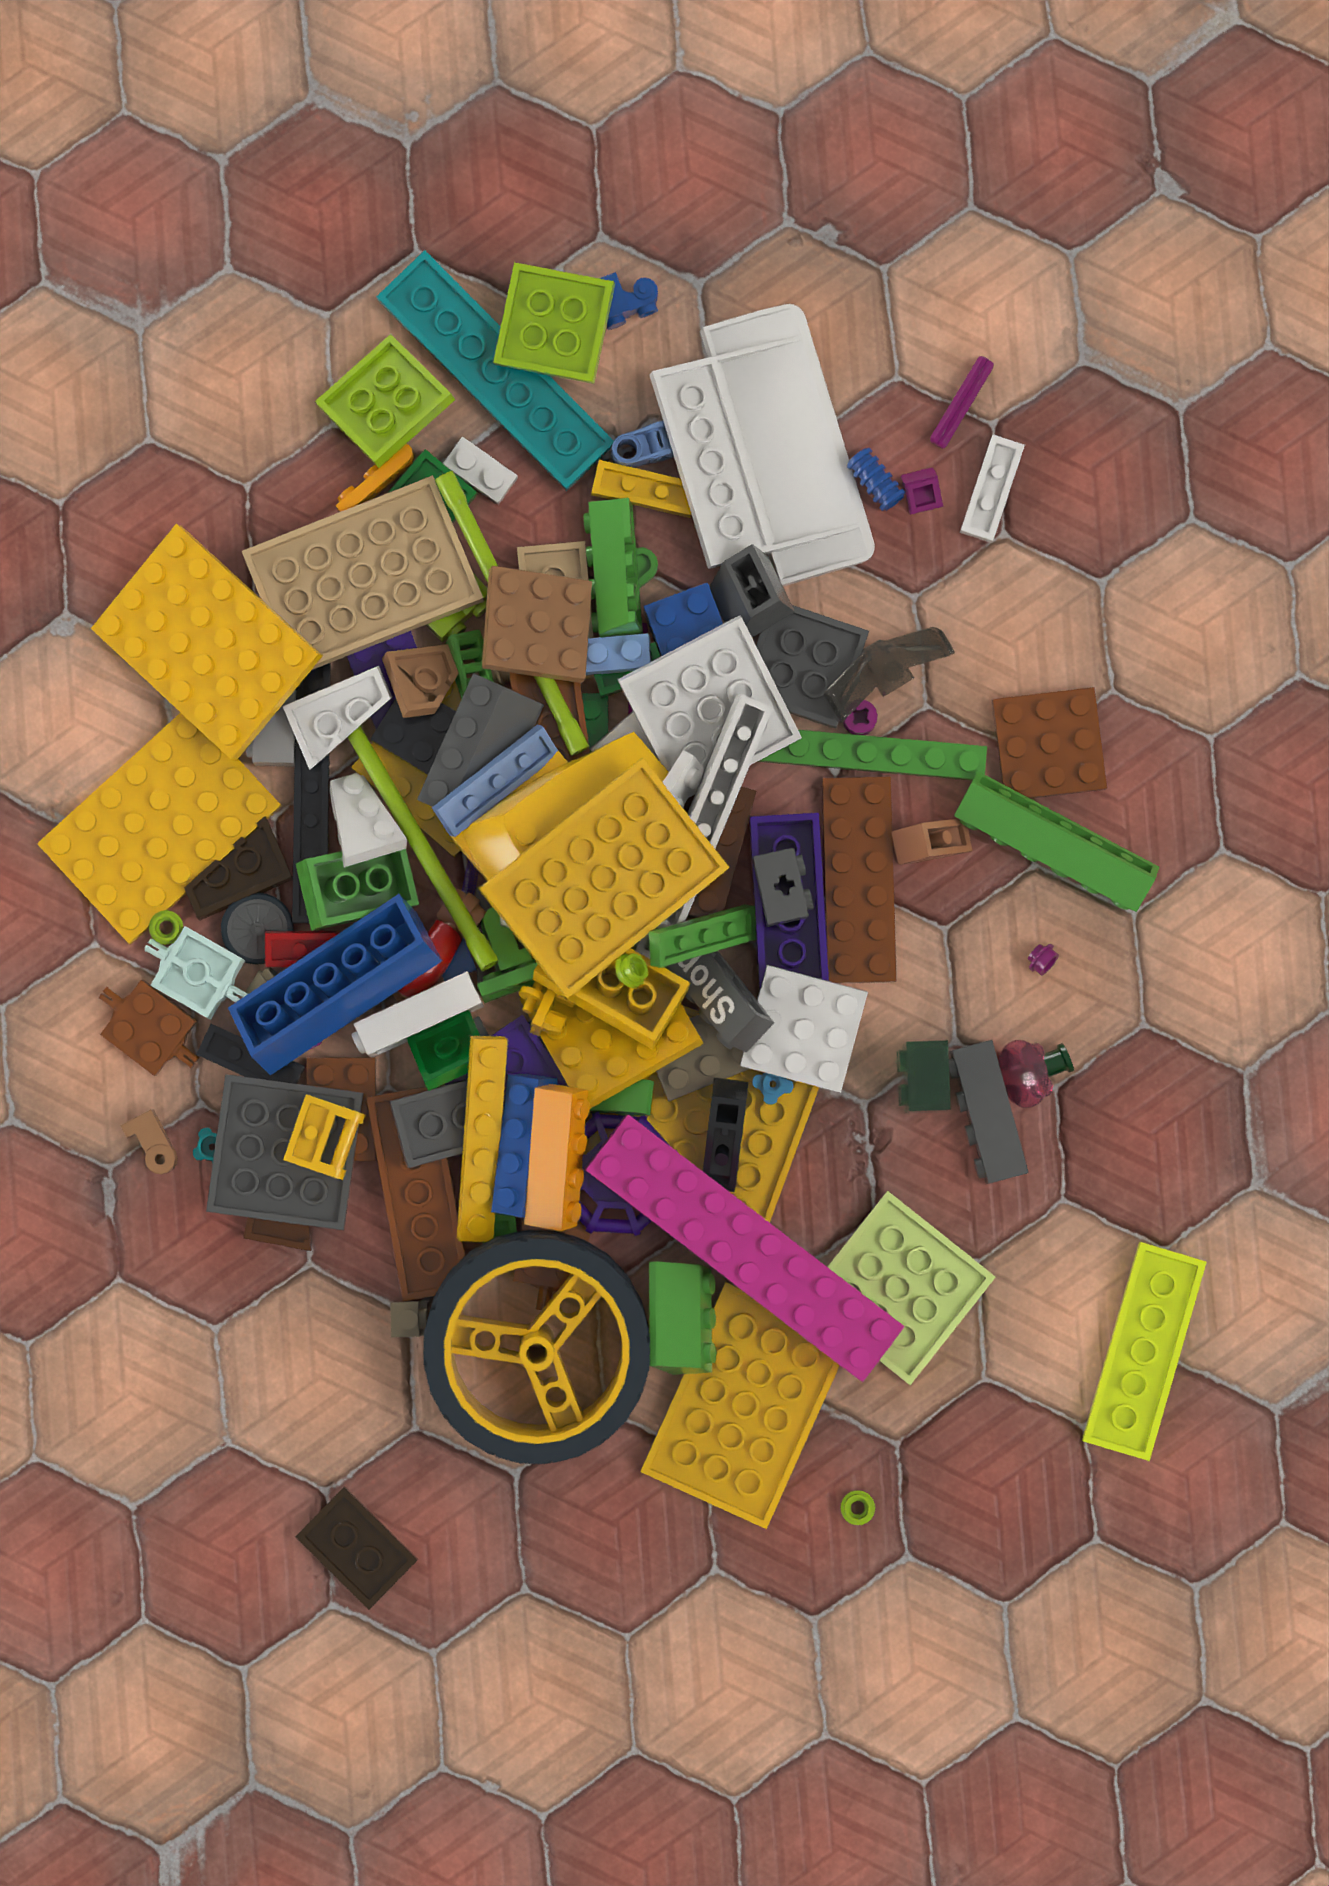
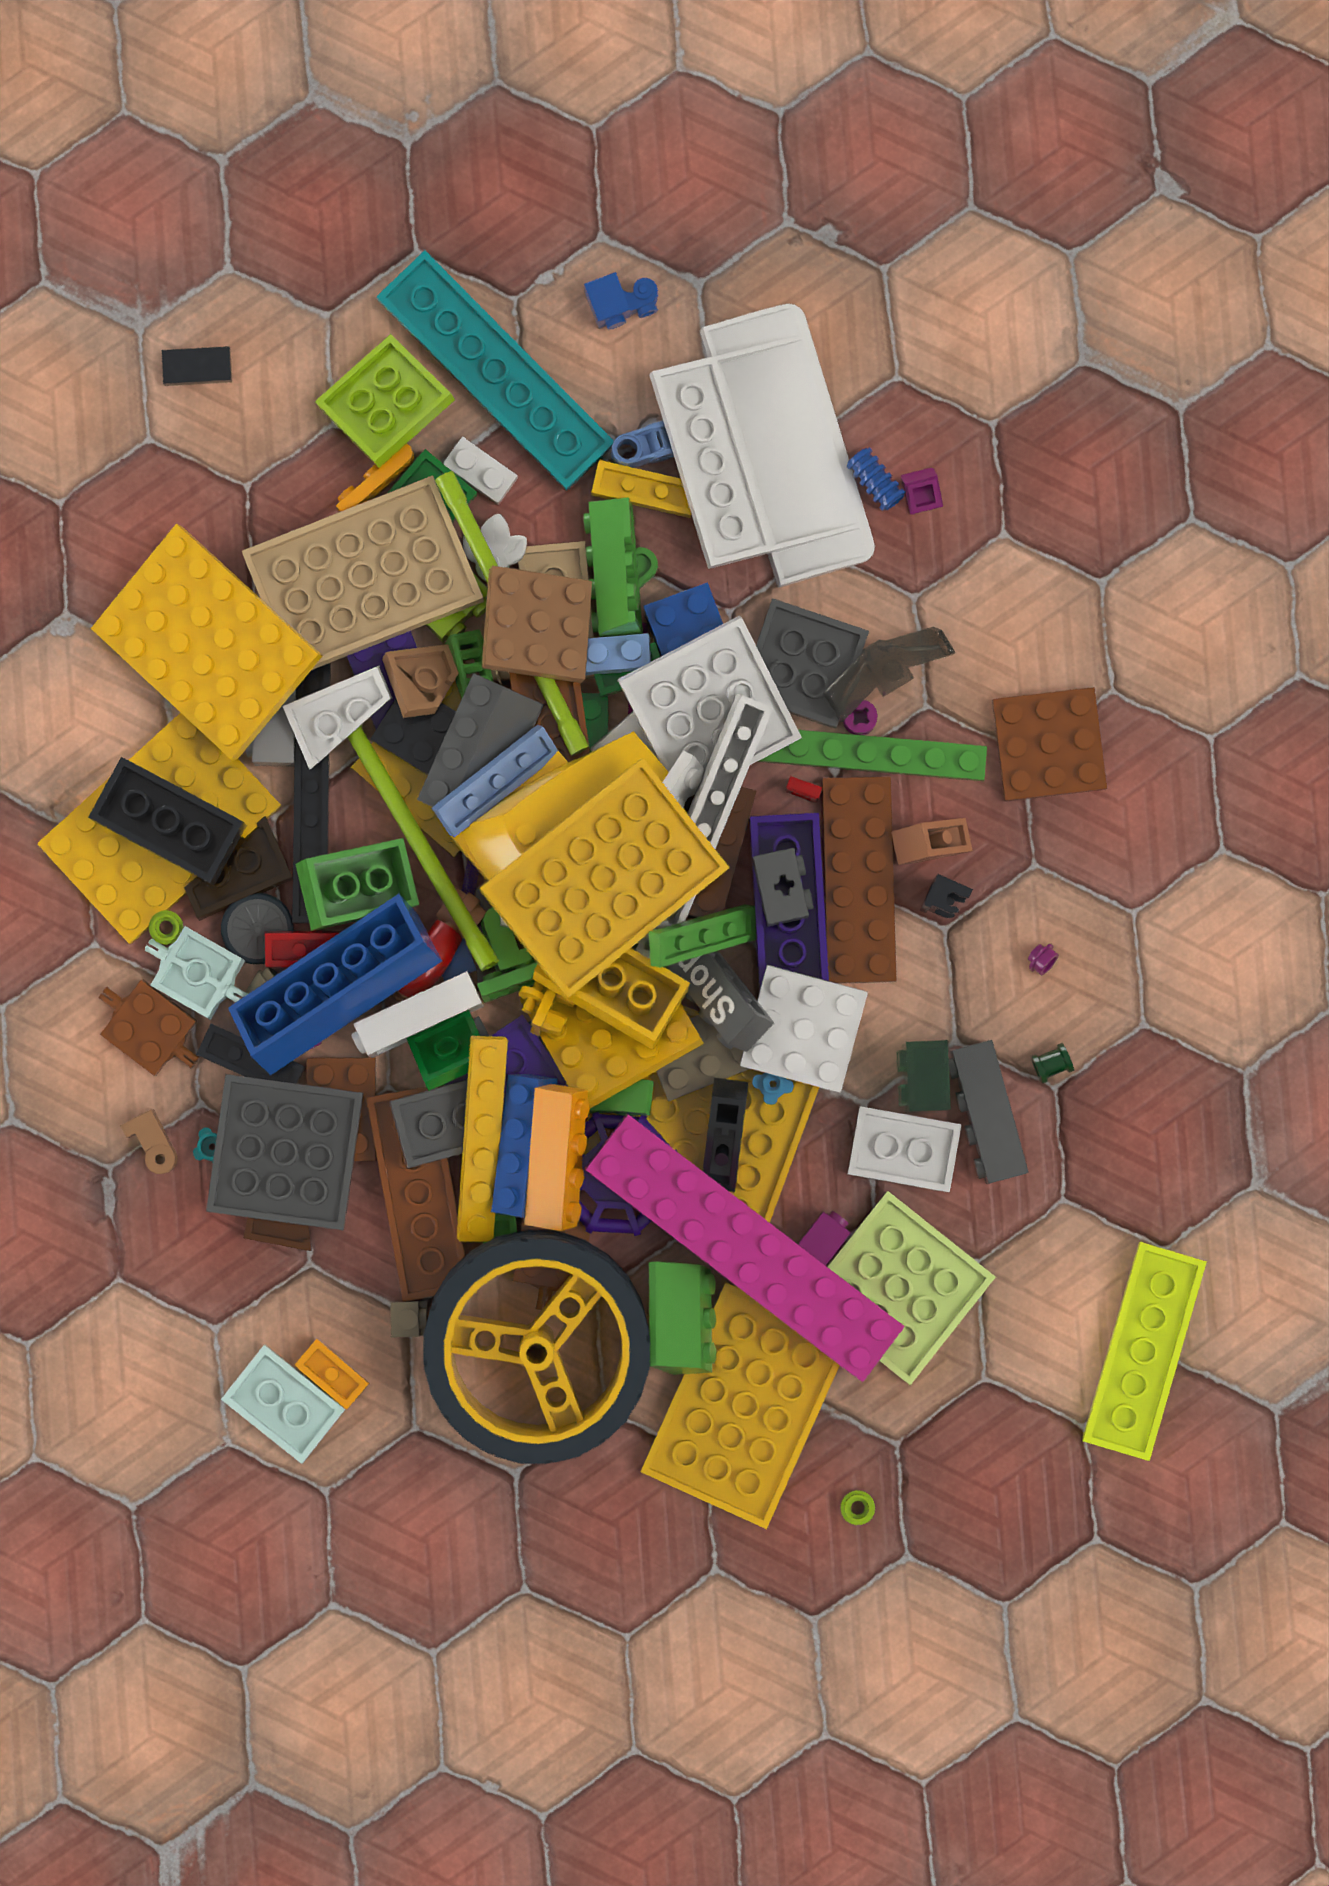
yellow plate [283,1094,366,1180] -> none
dark brown plate [295,1486,418,1610] -> none
white wing [329,773,407,867] -> none
lime plate [493,262,615,384] -> none
lime plate [615,953,648,988] -> none
dark grey slope [709,544,795,637] -> none
magenta axle [930,356,994,449] -> none
bright green brick [954,771,1159,912] -> none
white plate [960,434,1025,543] -> none
clear pink dish [998,1040,1053,1108] -> none
none -> black brick [88,757,247,886]
none -> black tile [162,346,232,386]
none -> light aqua plate [221,1345,346,1464]
none -> light orange plate [294,1338,370,1410]
none -> white plate [463,514,527,581]
none -> red tile [785,776,823,803]
none -> magenta brick [798,1211,851,1266]
none -> white plate [847,1106,962,1193]
none -> black hinge [920,874,973,918]

